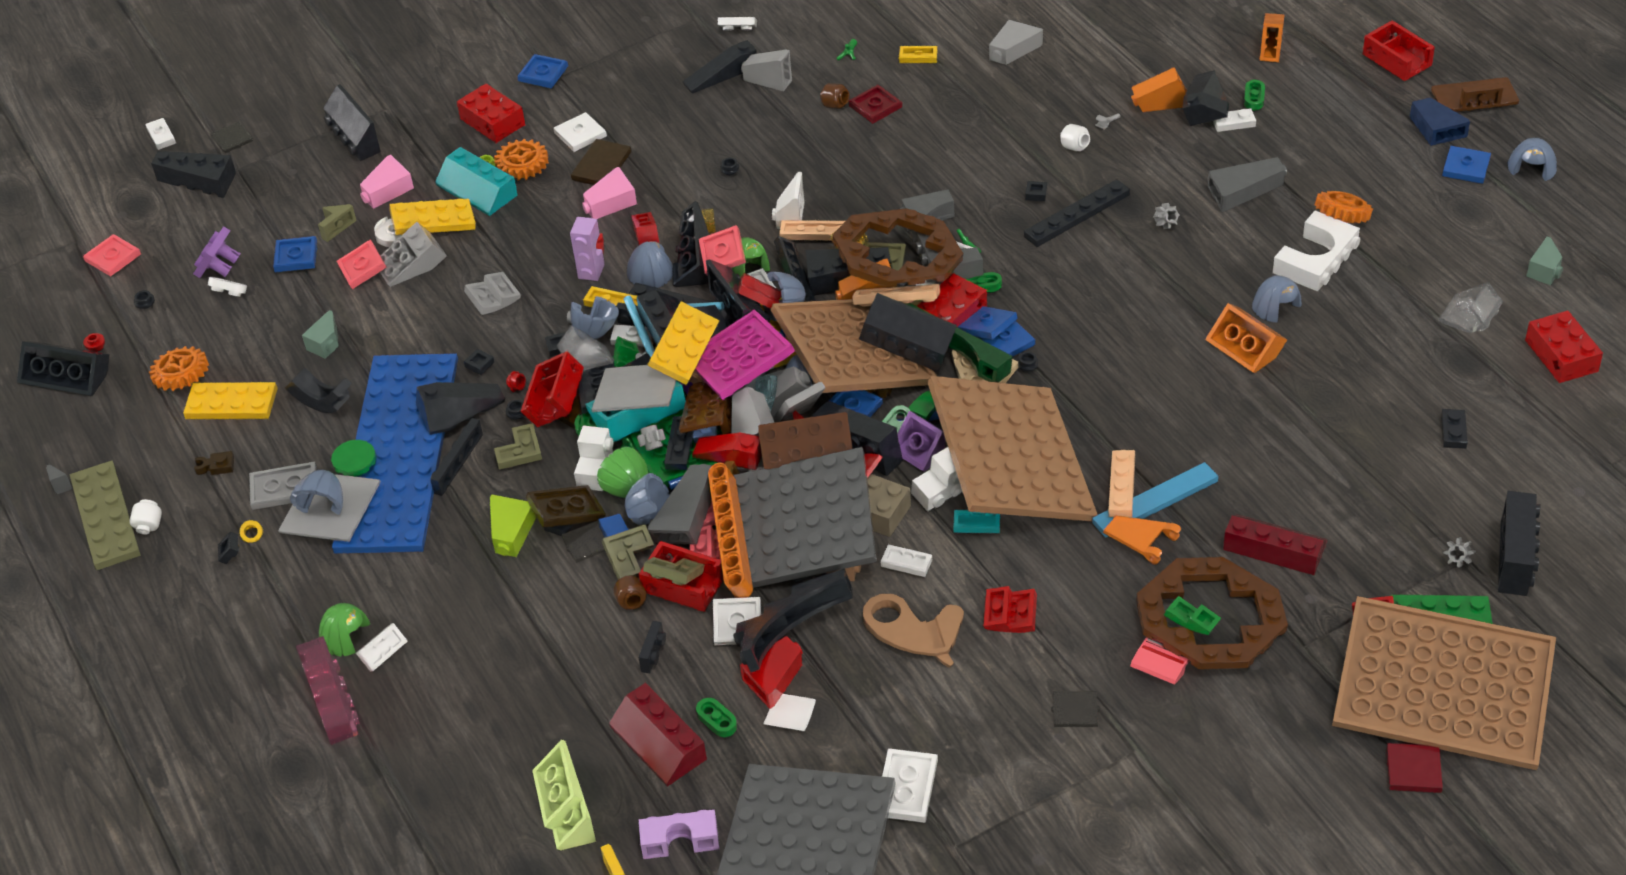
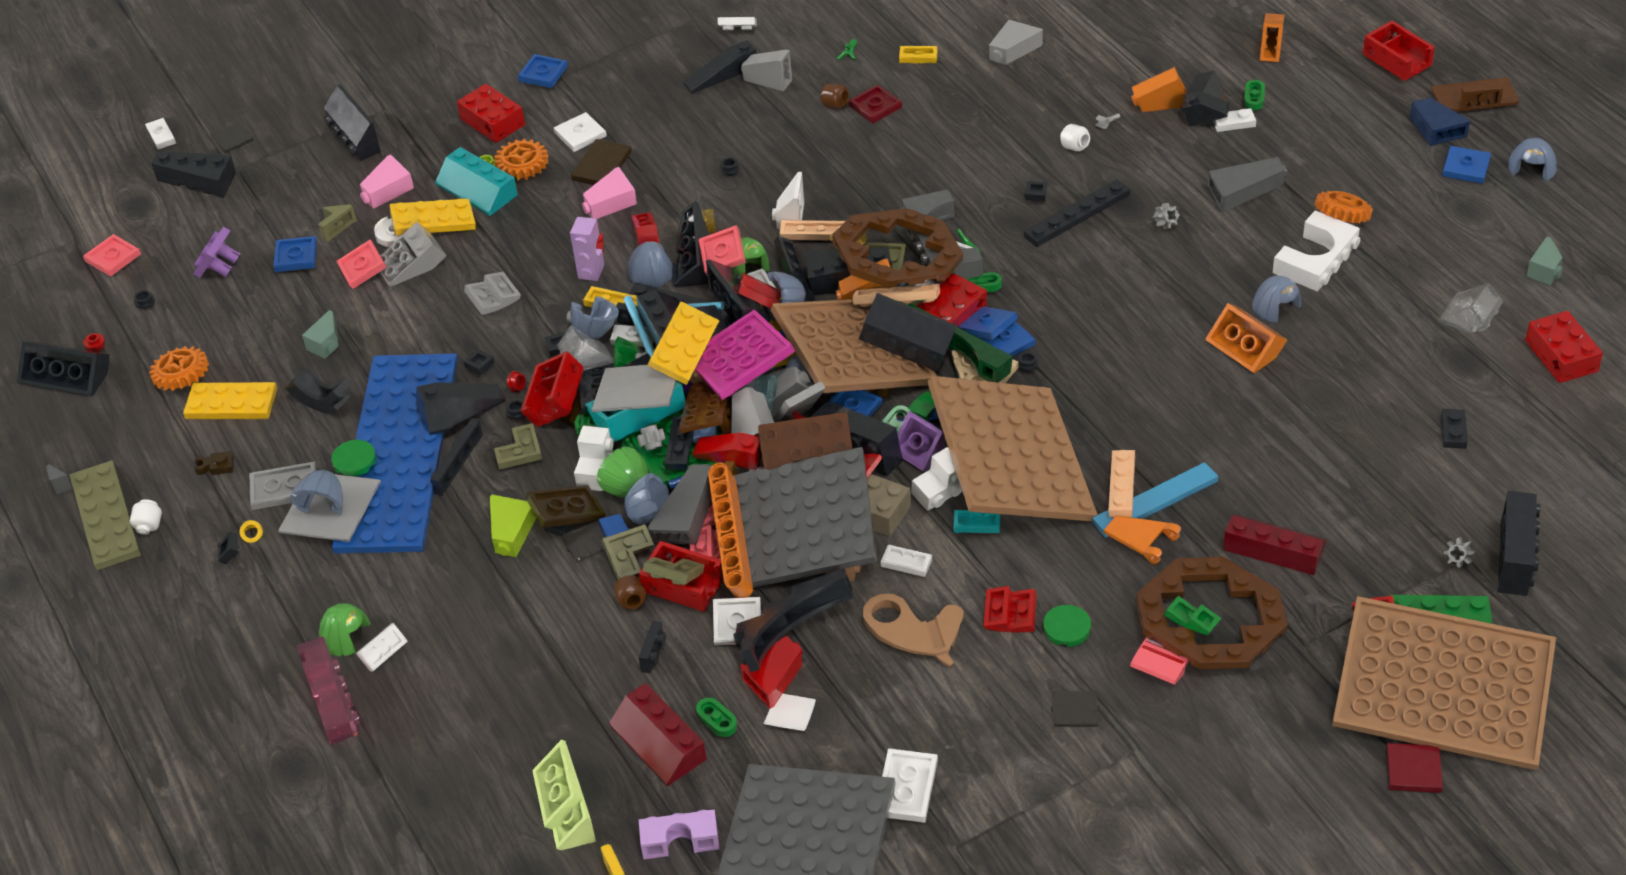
white plate [208,277,247,297] -> none
none -> green tile [1044,605,1091,647]

